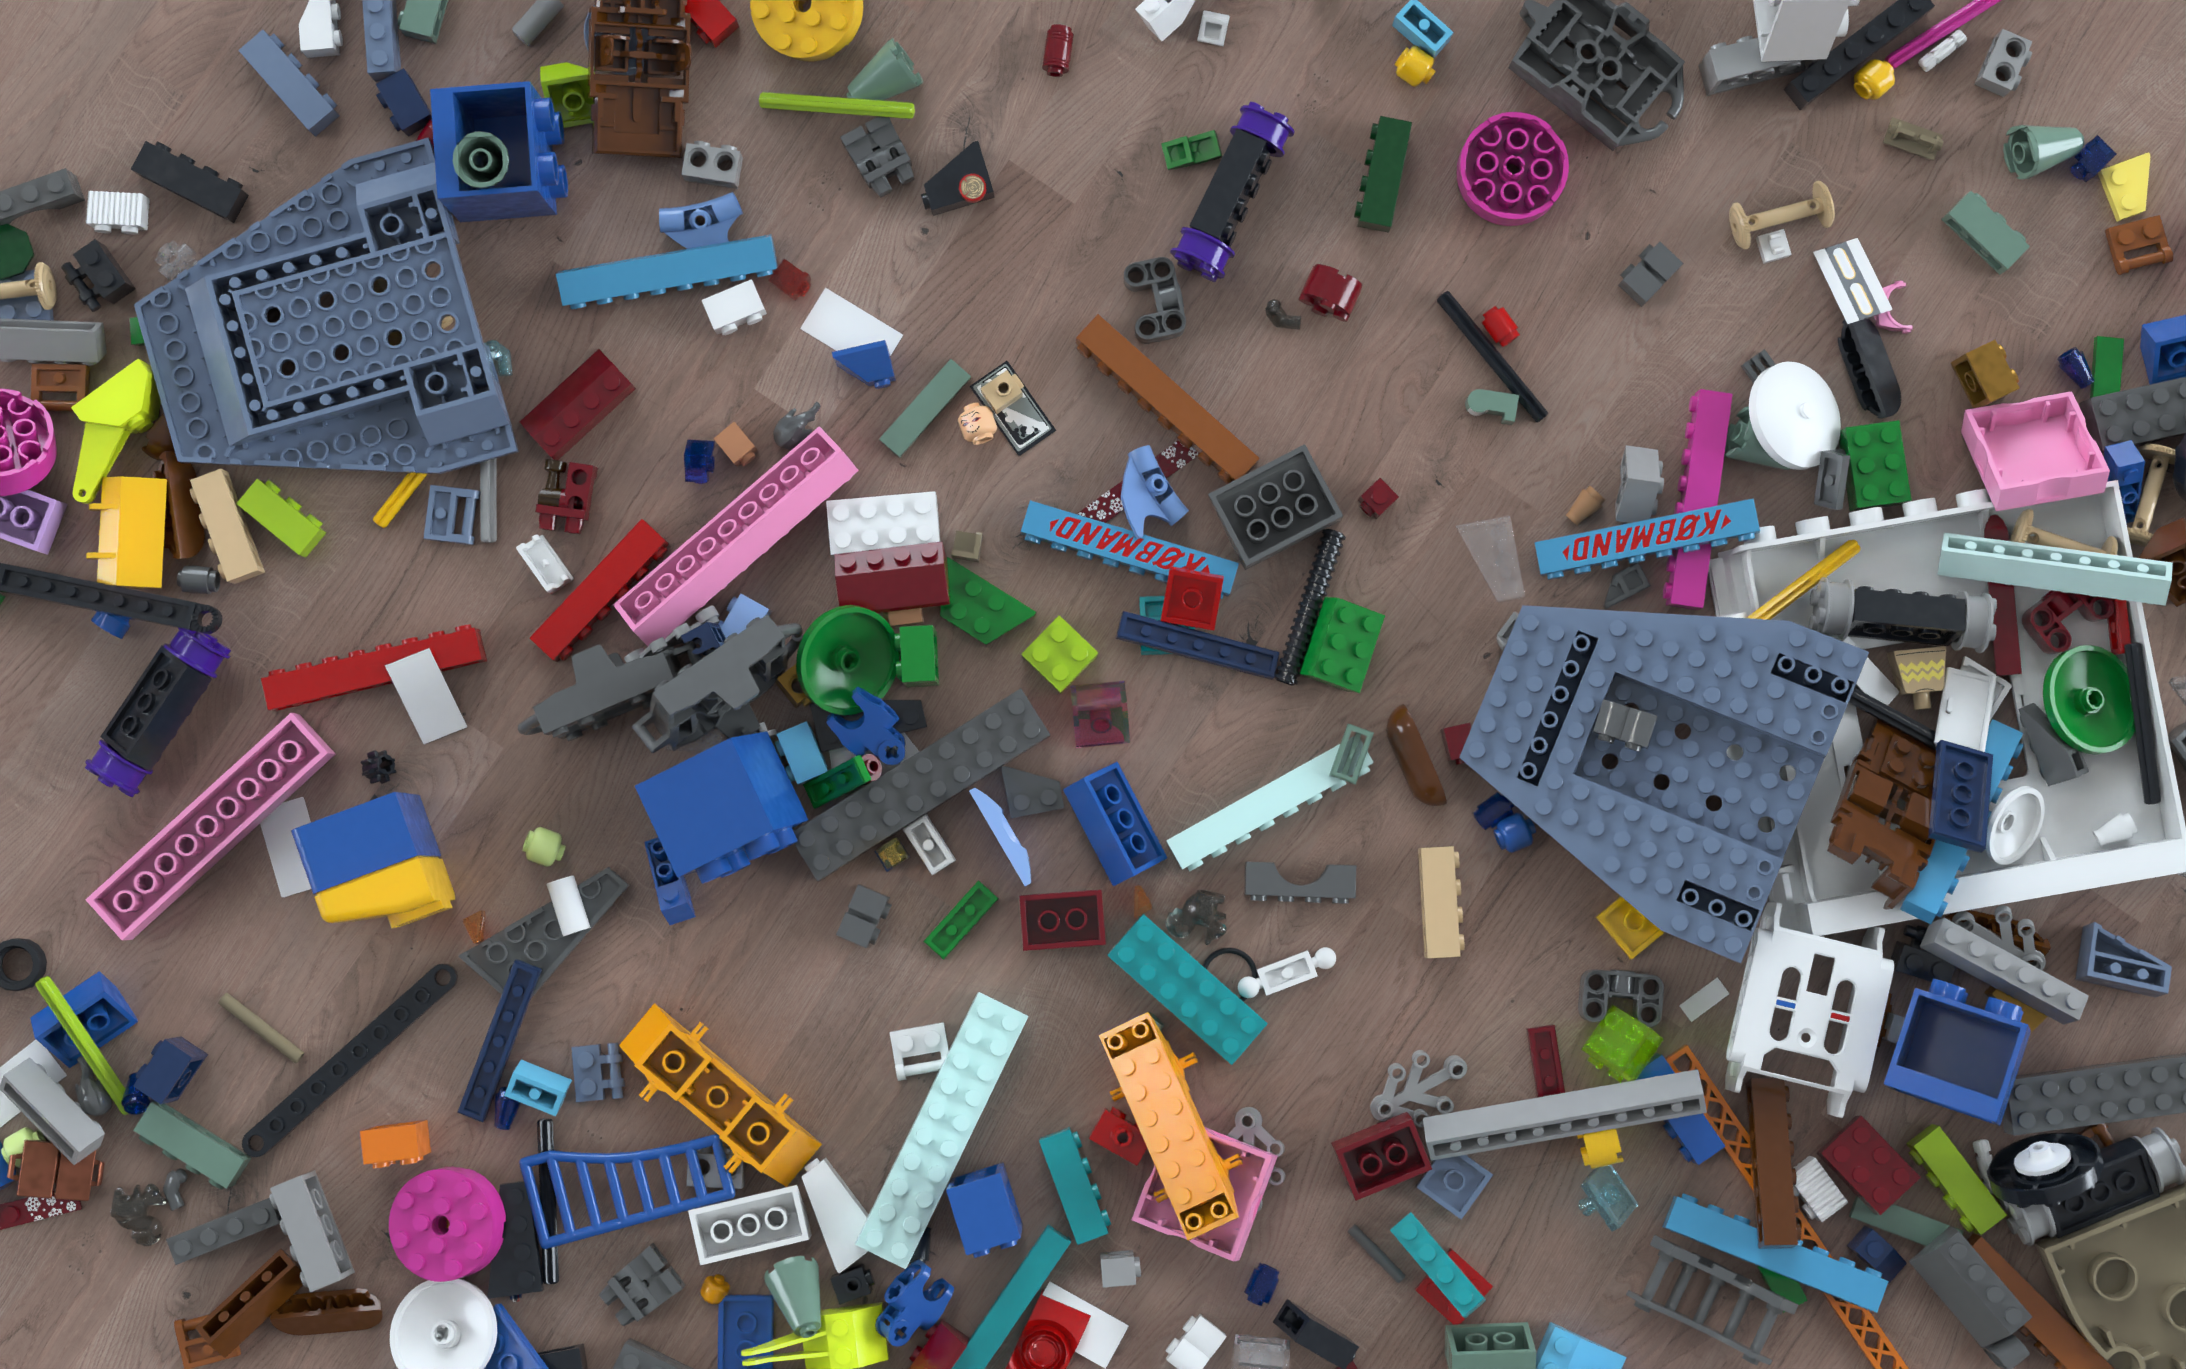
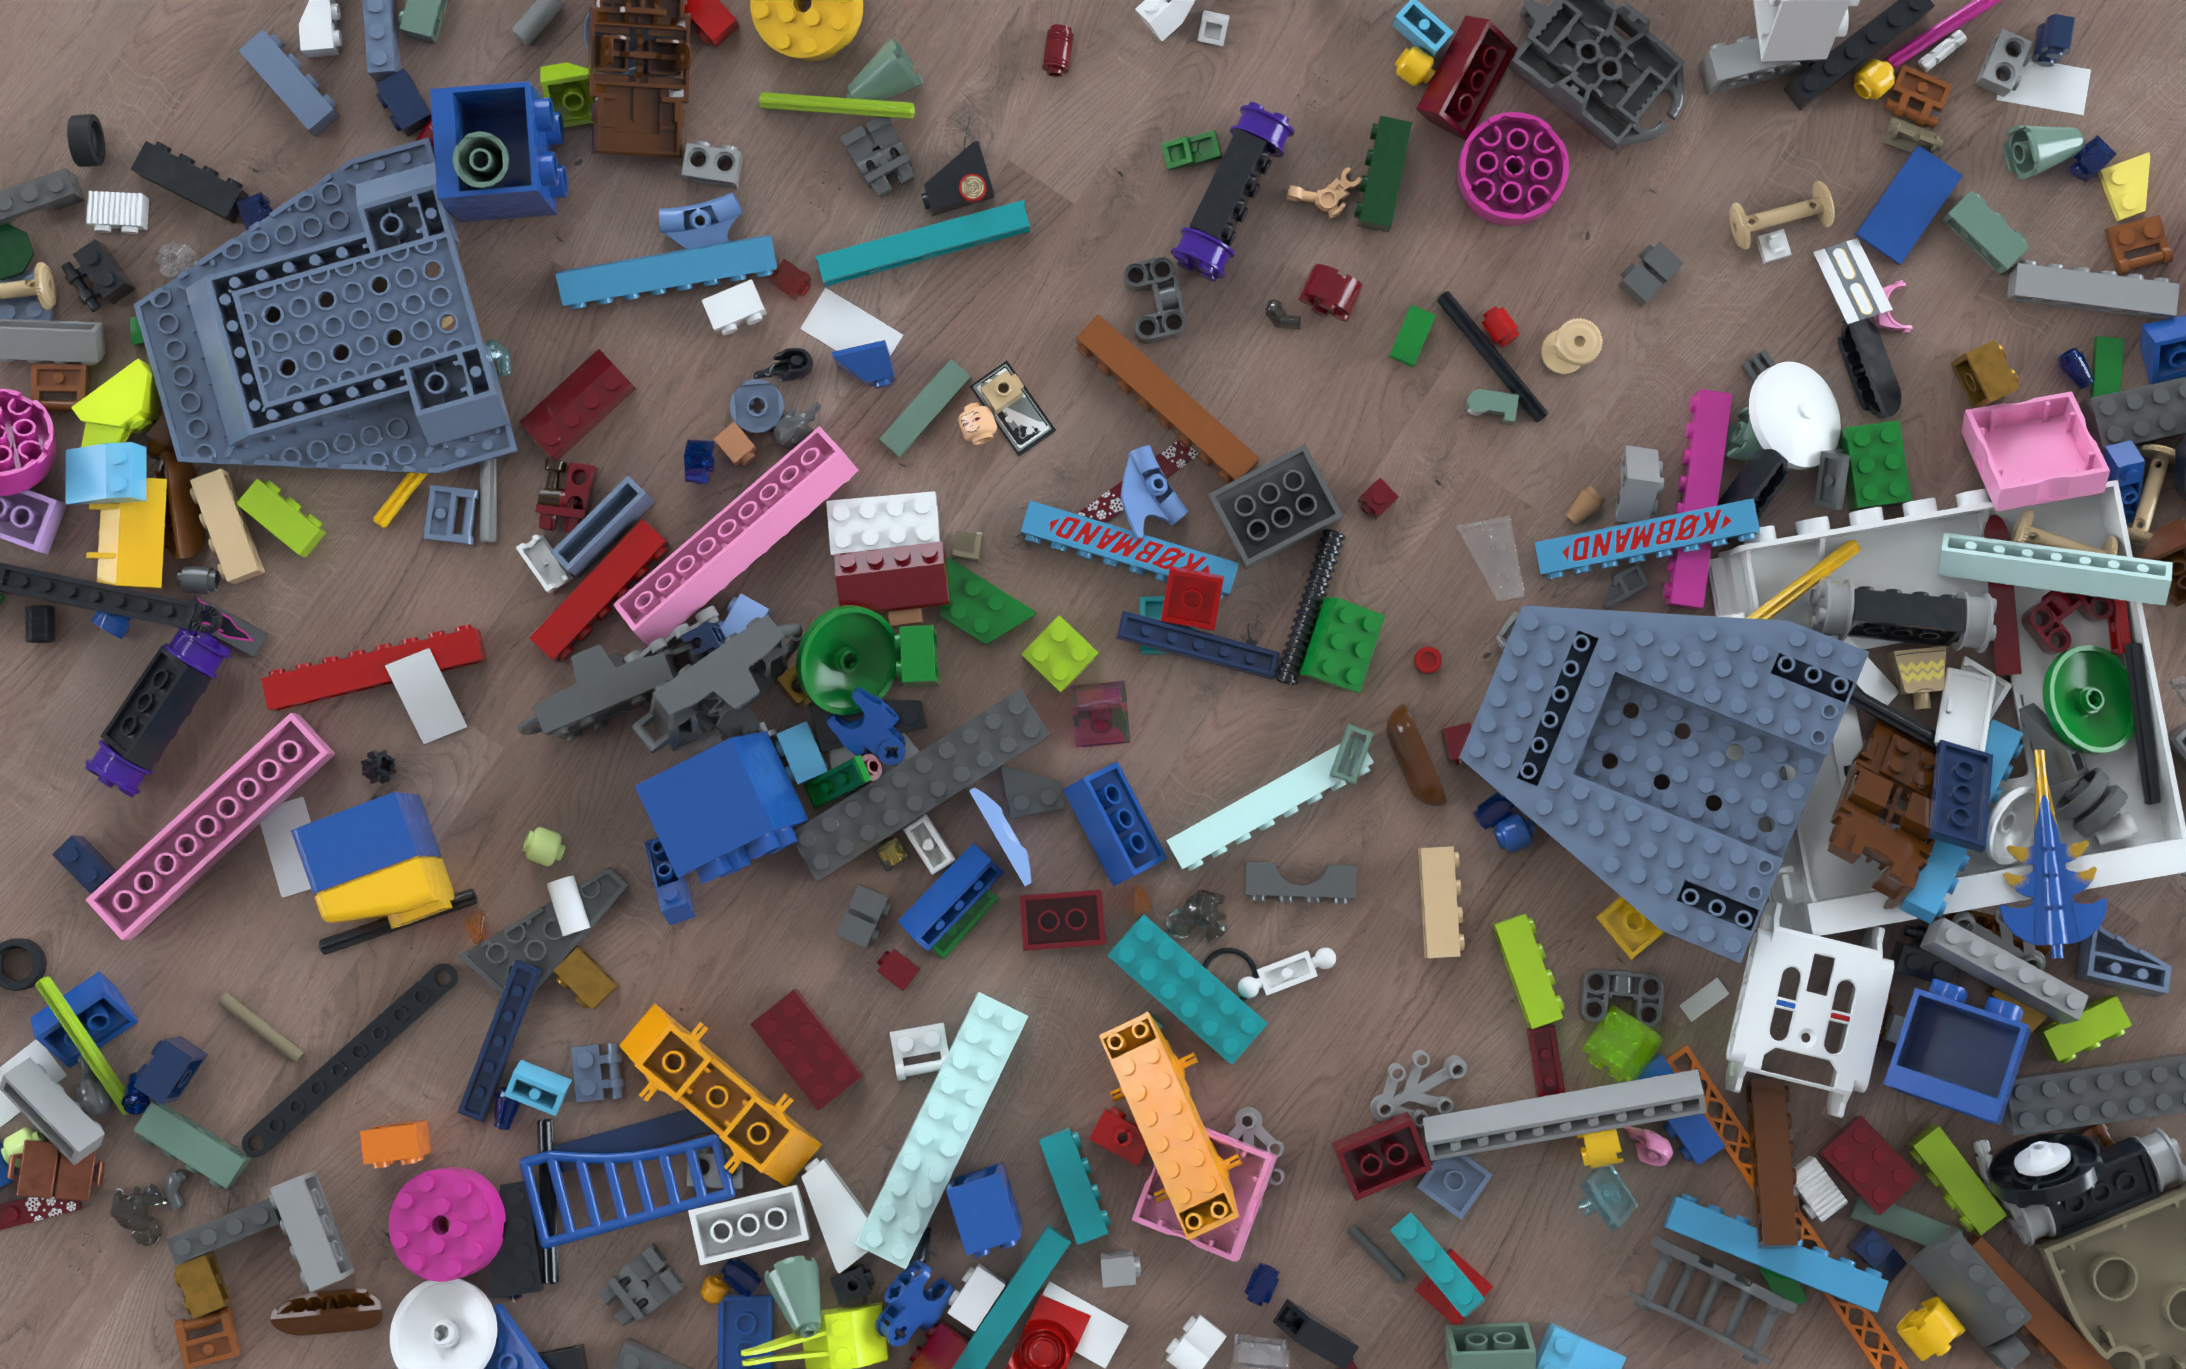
reddish brown brick [195,1249,303,1358] -> none
dark grey brick [1593,700,1658,752] -> none
none -> black piece [25,605,56,643]
none -> dark blue brick [52,835,117,894]
none -> medium azure slope [66,442,146,505]
none -> black tyre [67,114,105,167]
none -> pearl gold brick [174,1251,232,1319]
none -> dark grey tile [192,595,269,657]
none -> clear blue brick [236,192,272,230]
none -> black axle [319,889,477,955]
none -> sand blue brick [550,476,655,578]
none -> pearl gold brick [553,947,620,1010]
none -> dark blue tile [553,1109,713,1173]
none -> clear blue brick [720,1258,762,1297]
none -> sand blue plate [730,379,785,434]
none -> dark red brick [750,989,864,1111]
none -> black piece [754,348,813,382]
none -> teal tile [815,200,1030,287]
none -> dark red brick [877,949,921,991]
none -> blue brick [897,843,1004,951]
none -> white brick [947,1263,1006,1331]
none -> light nougat piece [1286,167,1361,219]
none -> green slope [1389,305,1436,368]
none -> red tile [1414,646,1442,674]
none -> dark red slope [1416,15,1517,140]
none -> lime brick [1491,914,1565,1029]
none -> tan hose [1540,318,1603,375]
none -> bright pink piece [1622,1126,1673,1167]
none -> black brick [1717,449,1789,543]
none -> blue tile [1854,145,1963,265]
none -> dark orange plate [1884,65,1953,129]
none -> yellow brick [1896,1296,1965,1361]
none -> white sticker [1996,55,2091,115]
none -> blue animal [1999,750,2107,959]
none -> light grey brick [2006,260,2180,320]
none -> dark blue brick [2032,14,2075,67]
none -> lime brick [2035,995,2132,1063]
none -> dark grey wheel [2055,767,2128,838]

